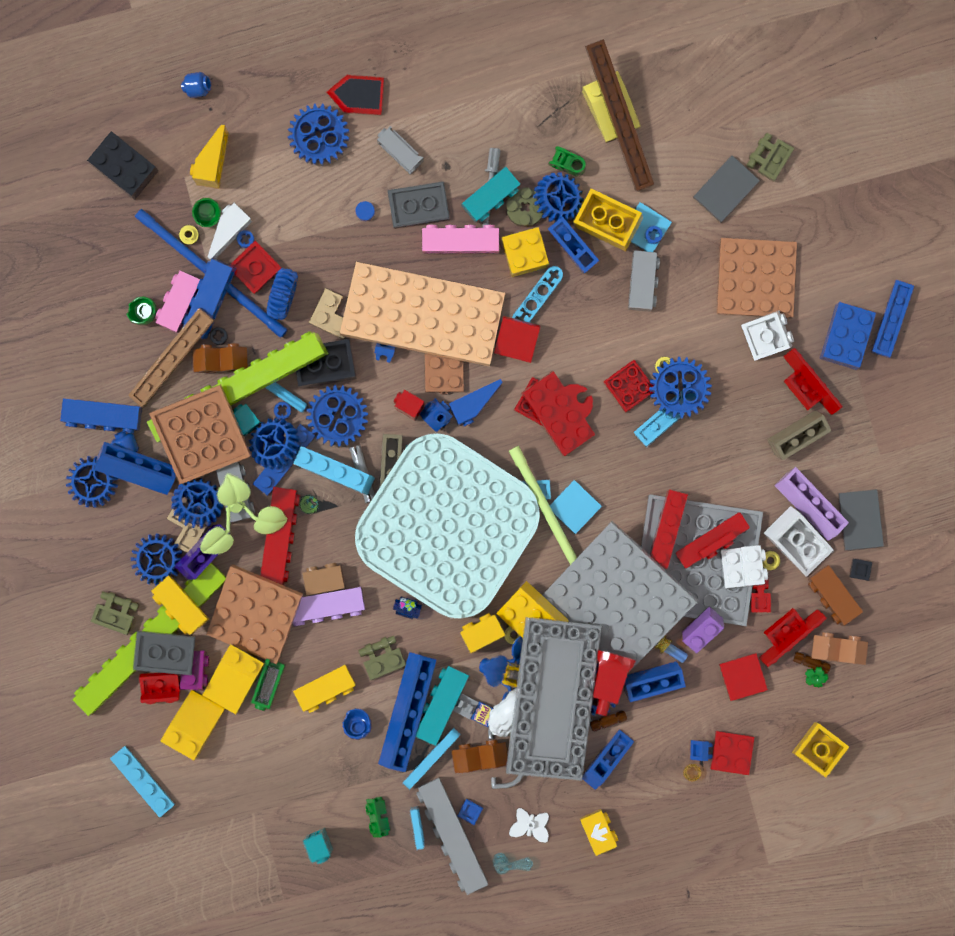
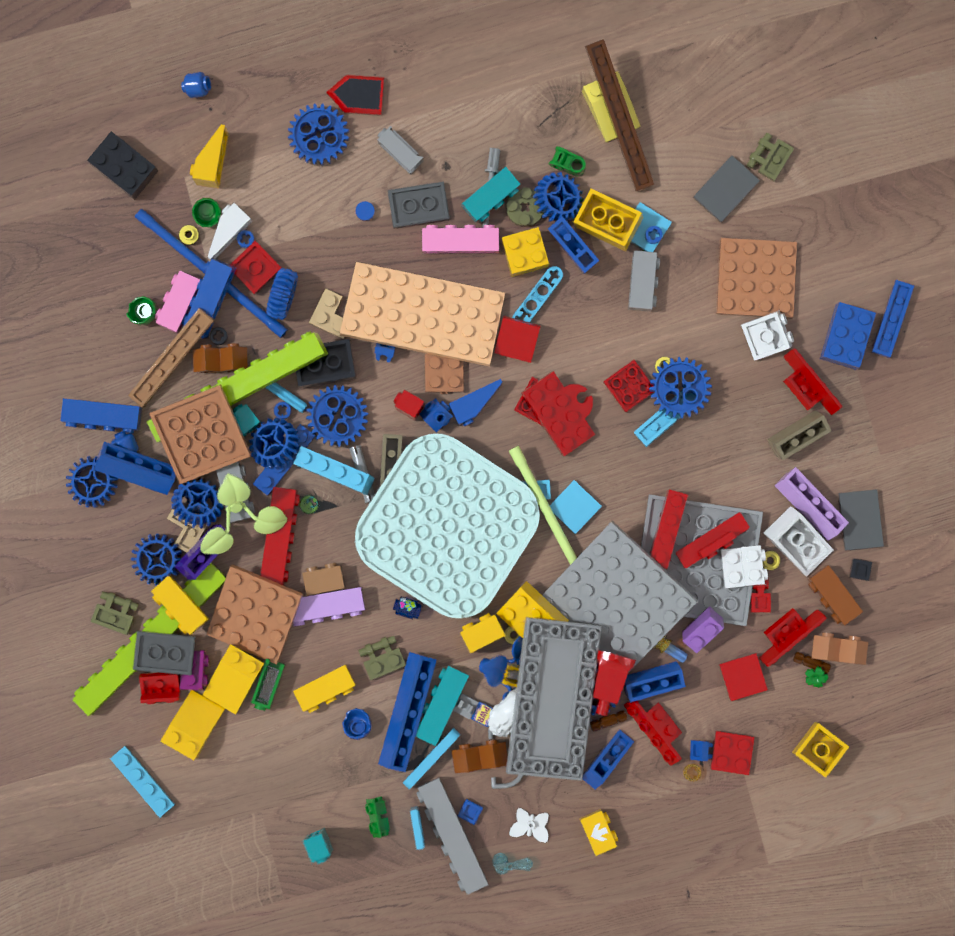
none -> red bracket [624,701,682,766]

